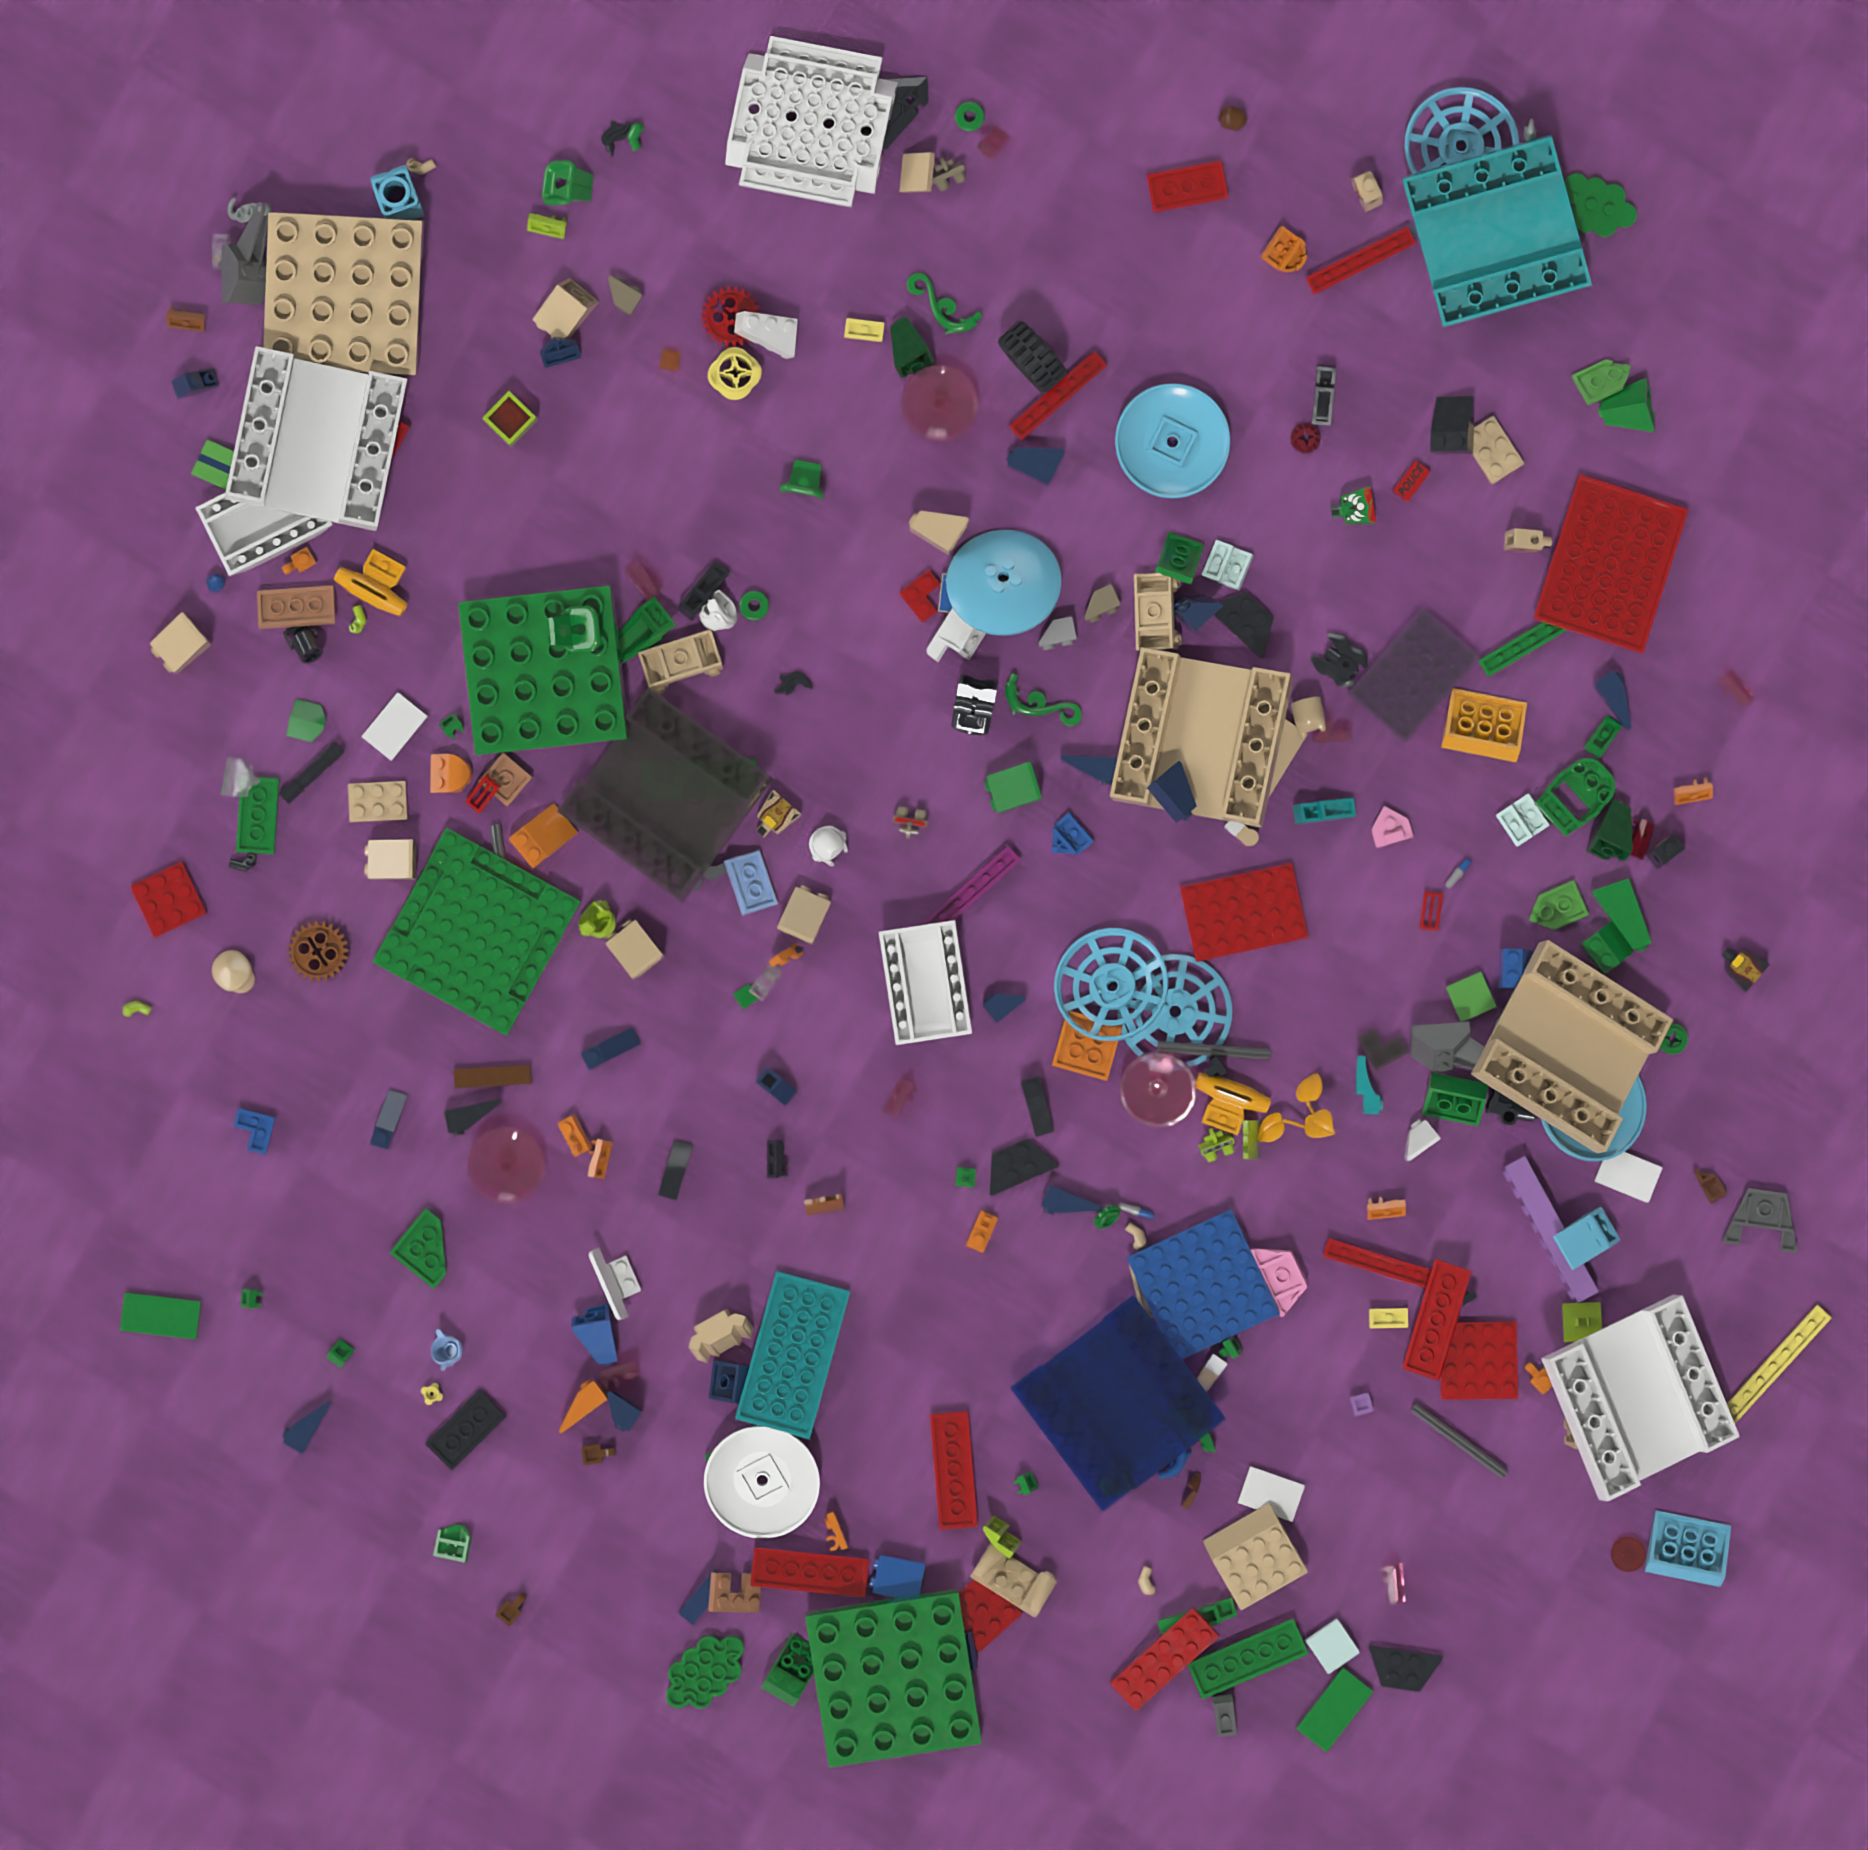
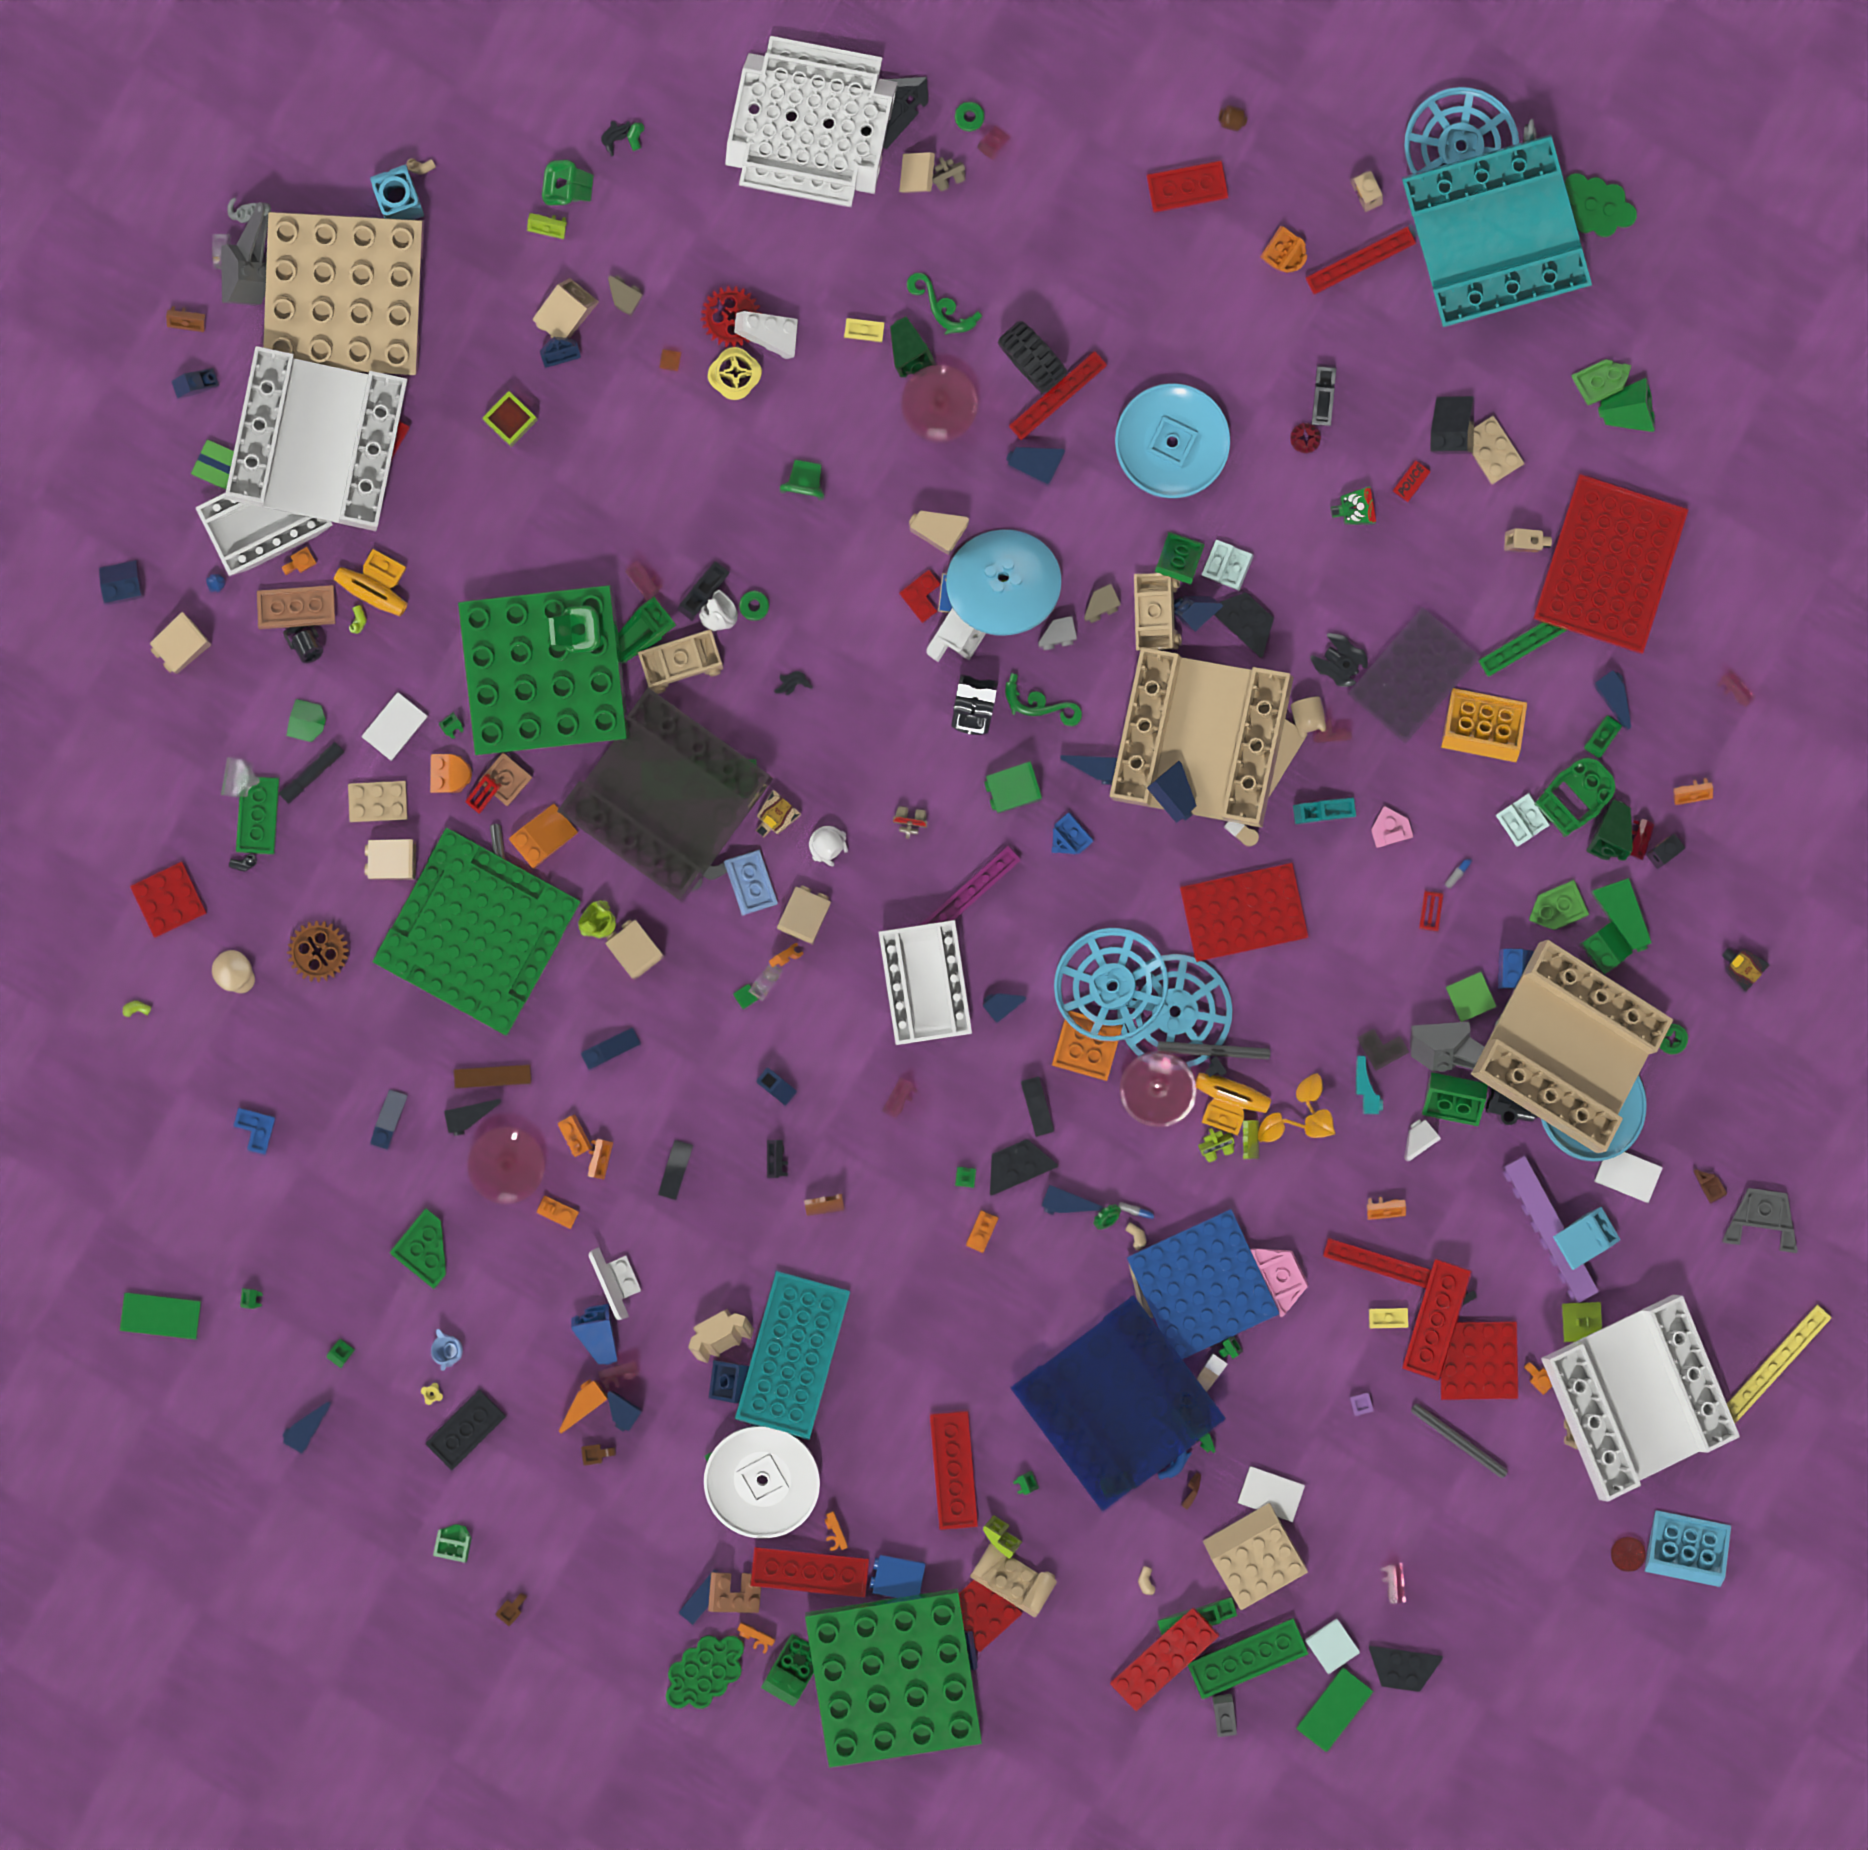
none -> dark blue slope [99,560,144,606]
none -> orange plate [536,1195,579,1229]
none -> orange plate [737,1622,775,1654]

